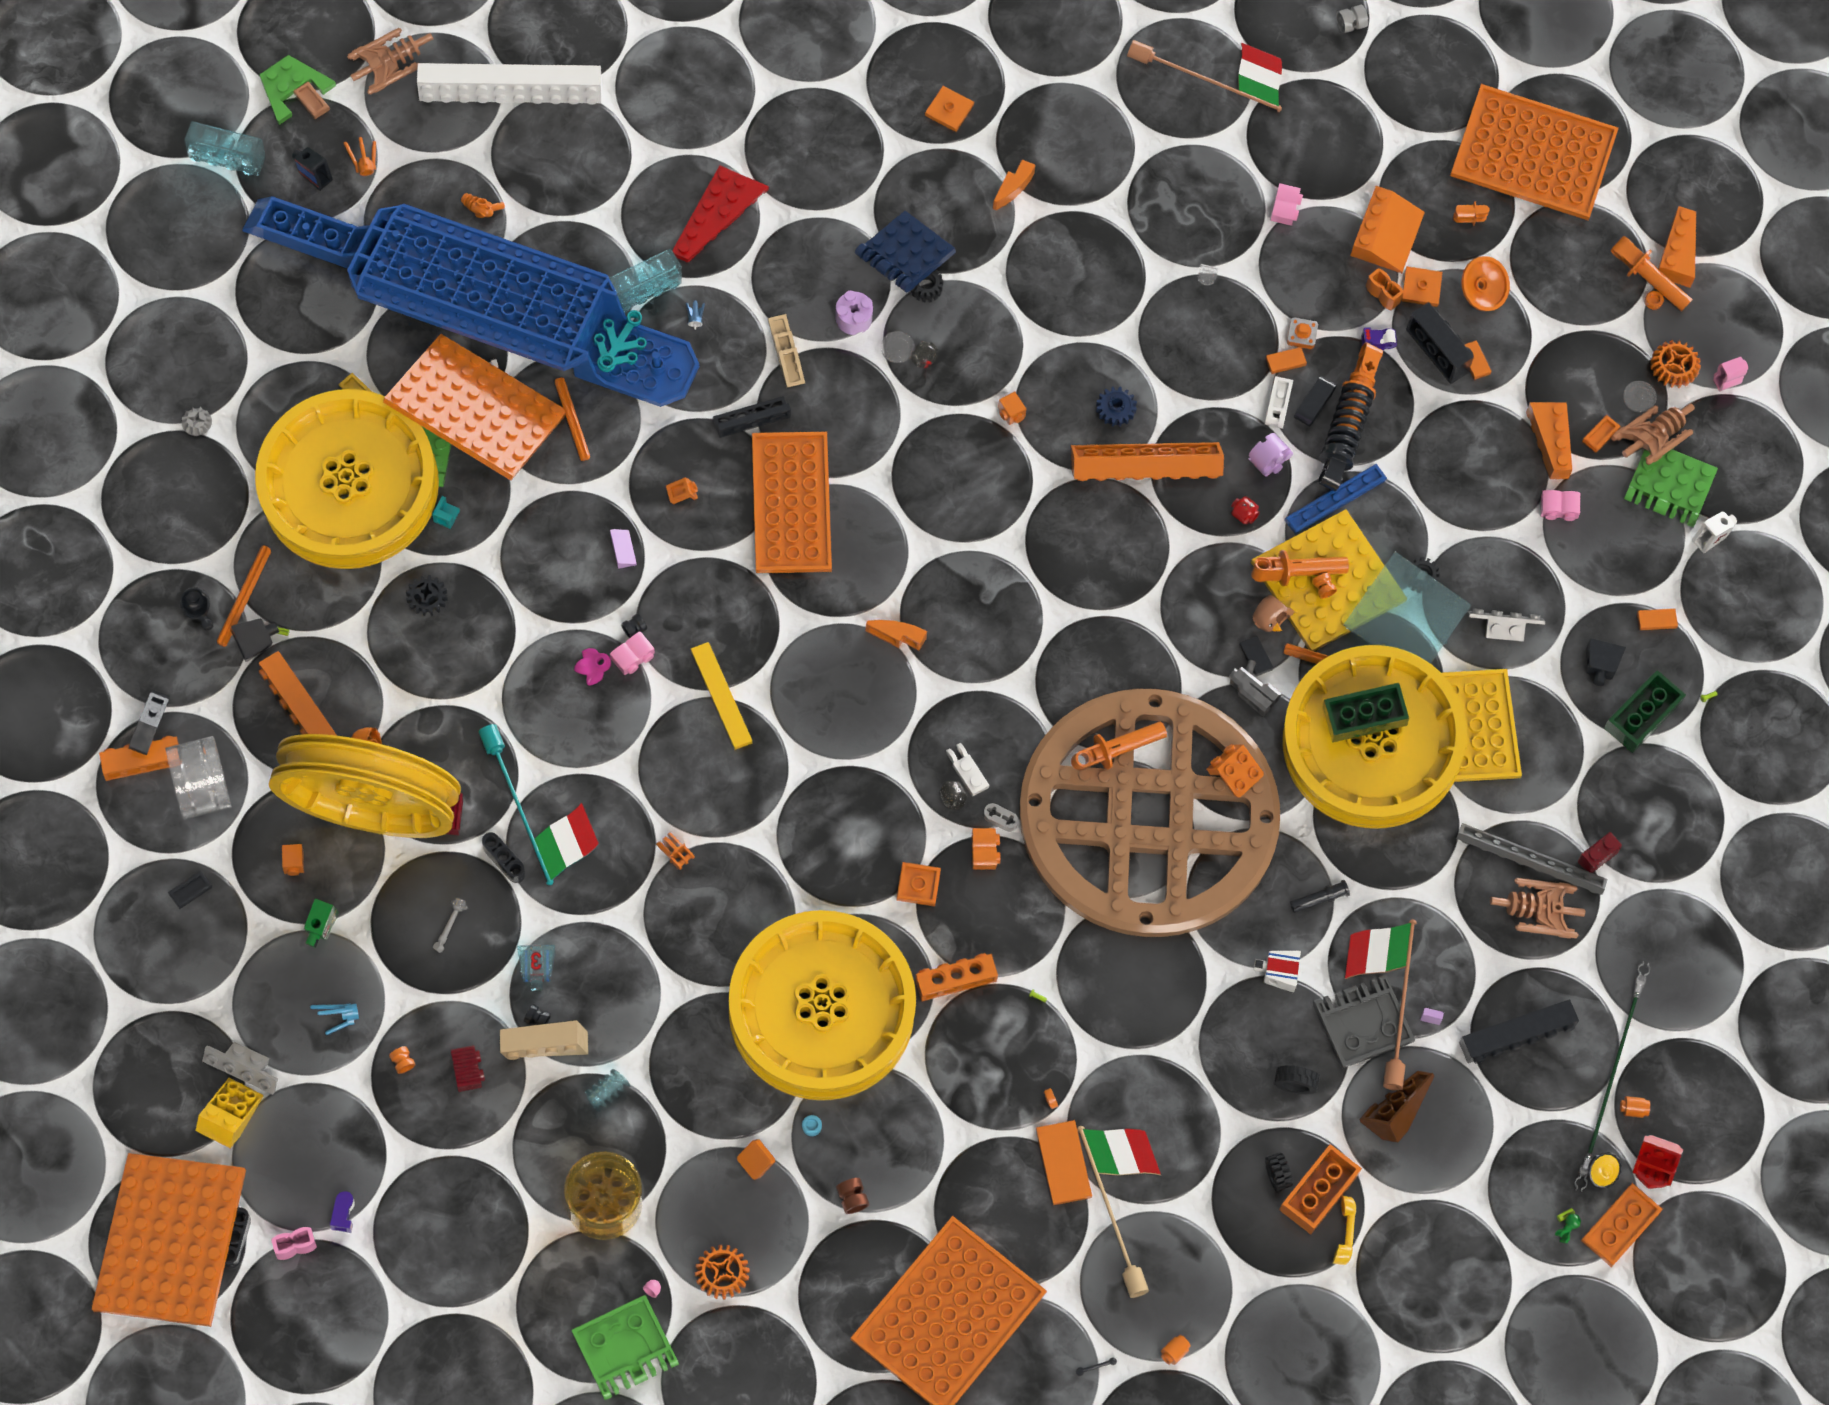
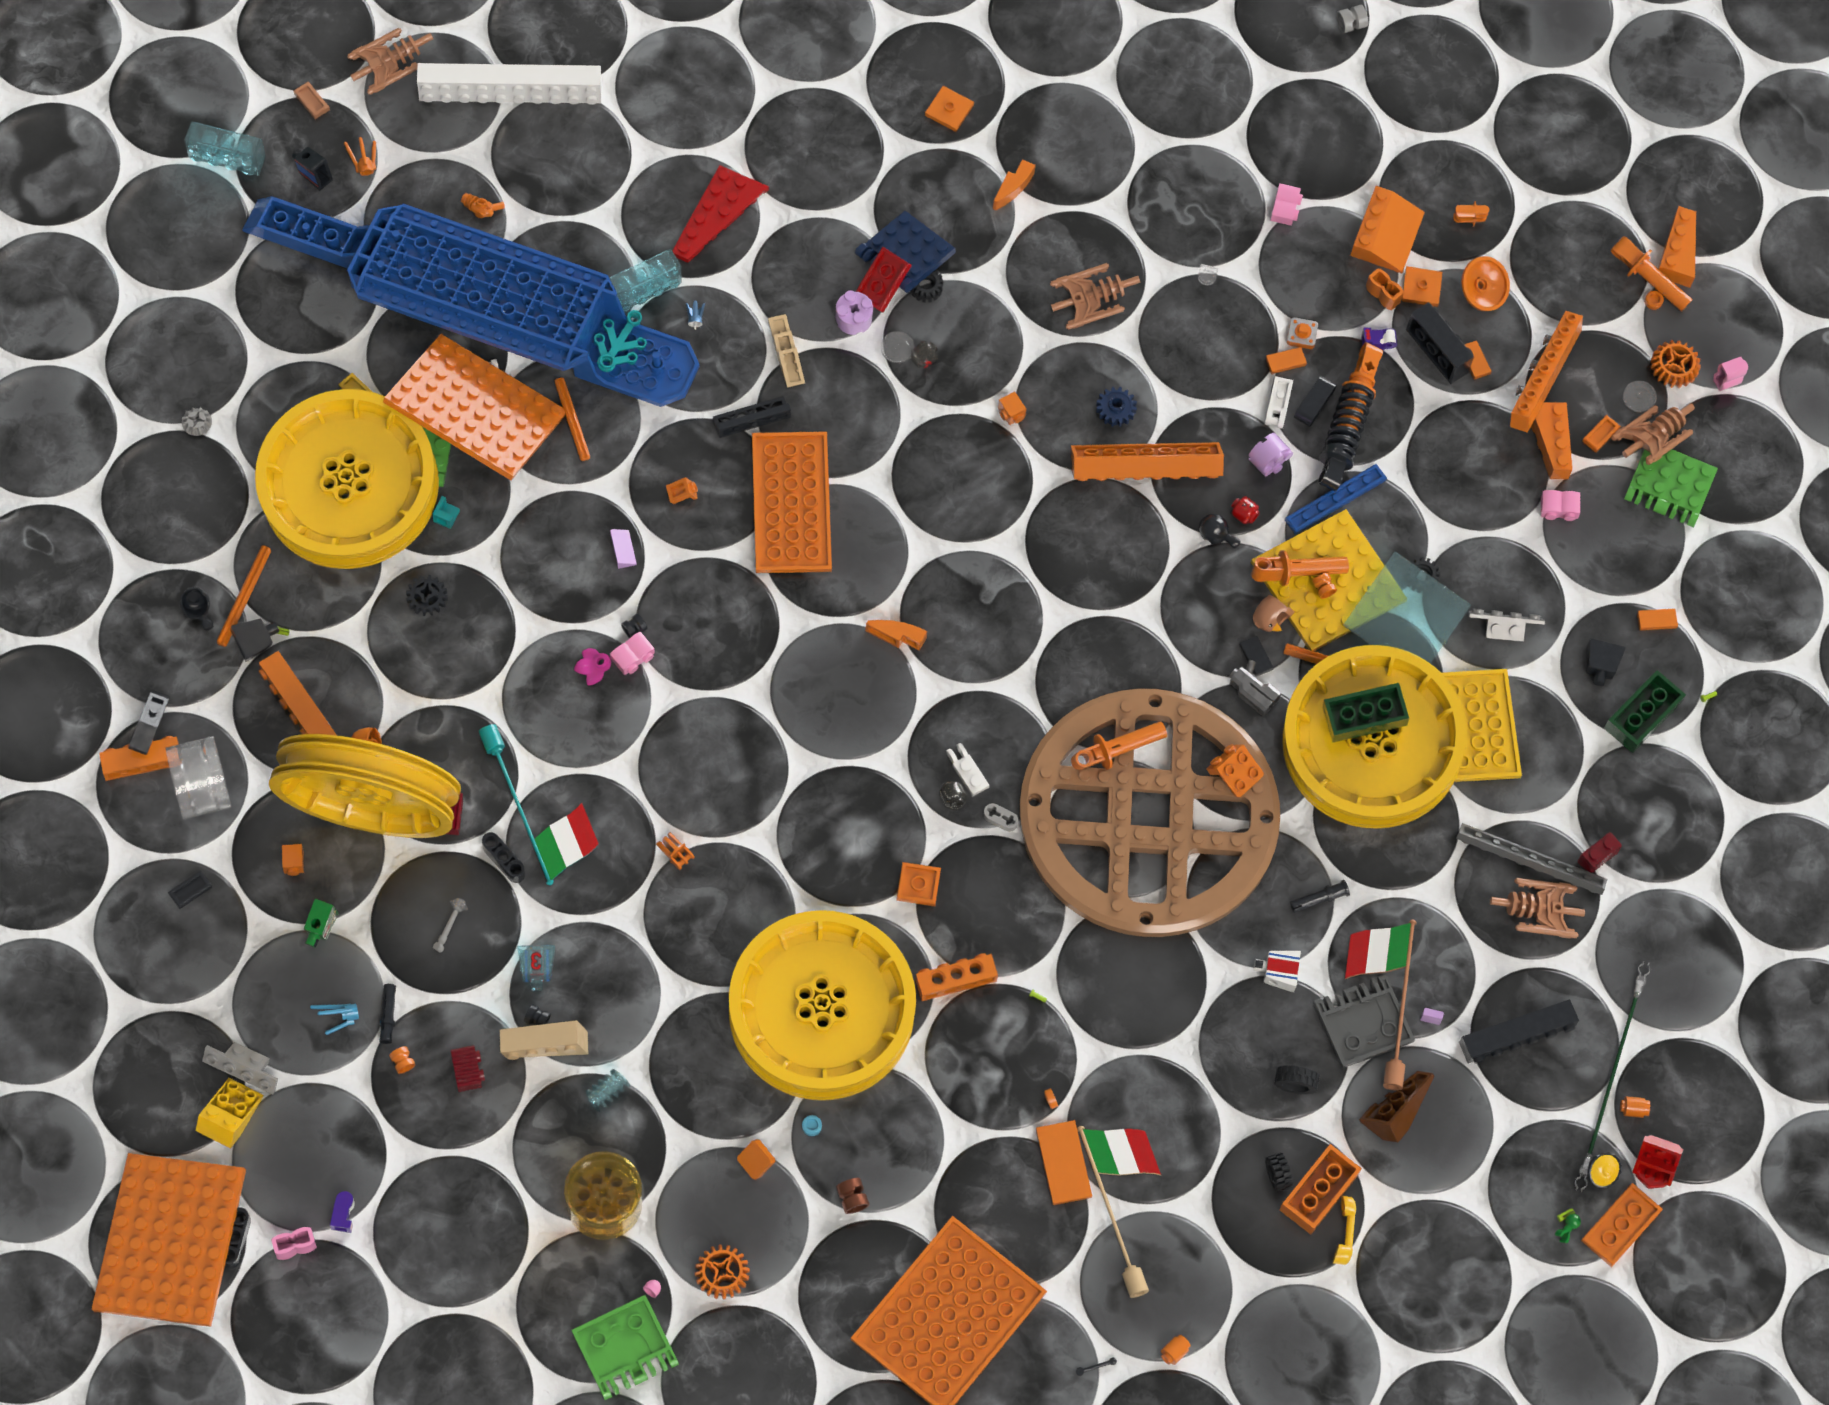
bright green wing [260,55,336,125] -> none
yellow tile [691,642,752,750] -> none
orange brick [972,828,1000,870] -> none
flag [1127,40,1282,112] -> none
orange plate [1450,84,1618,221] -> none
white torso [1692,512,1737,553] -> none
none -> black pin [379,983,396,1044]
none -> red tile [855,246,912,312]
none -> nougat bar [1050,263,1140,330]
none -> black hair [1199,514,1240,548]
none -> orange piece [1510,311,1583,433]

